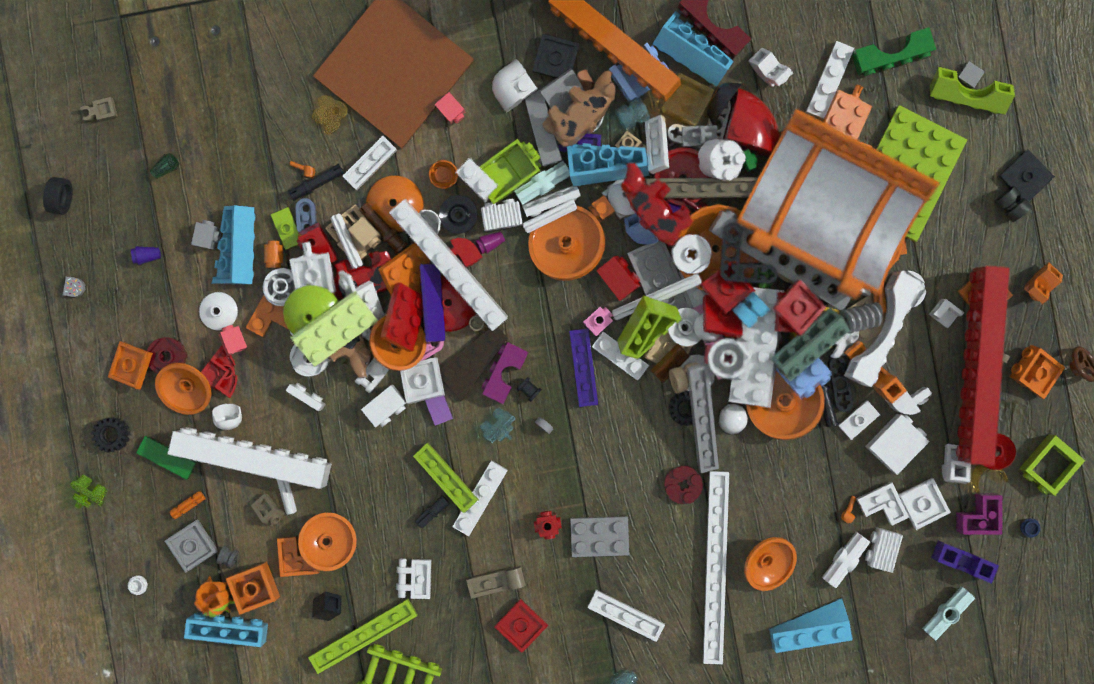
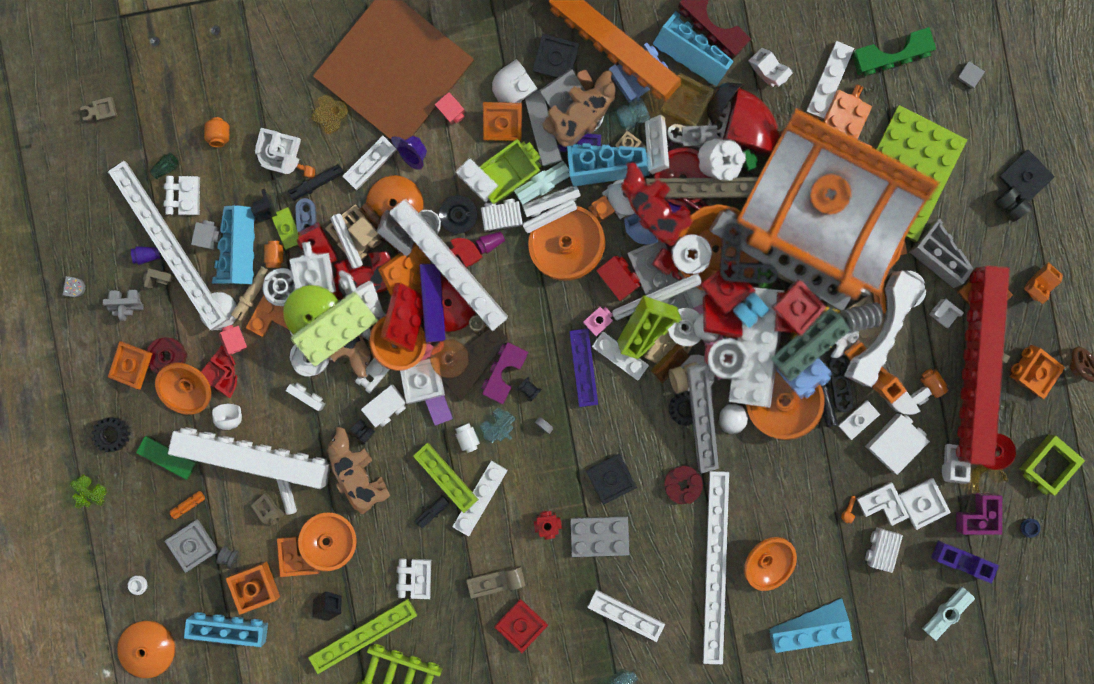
black tyre [43,177,73,215] -> none
orange hair [194,576,235,617] -> none
orange hair [428,160,458,189] -> none
white piece [822,532,870,588] -> none
lime arch [930,67,1015,115] -> none
none -> light grey hips [103,290,143,321]
none -> white plate [108,161,228,331]
none -> orange dish [117,620,175,678]
none -> dark tan bracket [143,268,176,288]
none -> white plate [164,176,200,215]
none -> orange head [204,117,230,147]
none -> tan pin [231,266,271,321]
none -> black panel [251,189,277,223]
none -> white brick [255,128,301,174]
none -> medium nougat animal [327,427,390,514]
none -> black wheel [349,419,375,446]
none -> light grey plate [377,210,414,256]
none -> dark purple piece [391,136,427,170]
none -> clear orange dish [430,339,468,378]
none -> white brick [455,423,480,453]
none -> orange plate [483,102,522,141]
none -> black plate [586,453,637,505]
none -> red plate [652,248,682,280]
none -> orange plate [811,174,851,214]
none -> light grey wedge [909,218,974,288]
none -> orange brick [920,369,948,398]

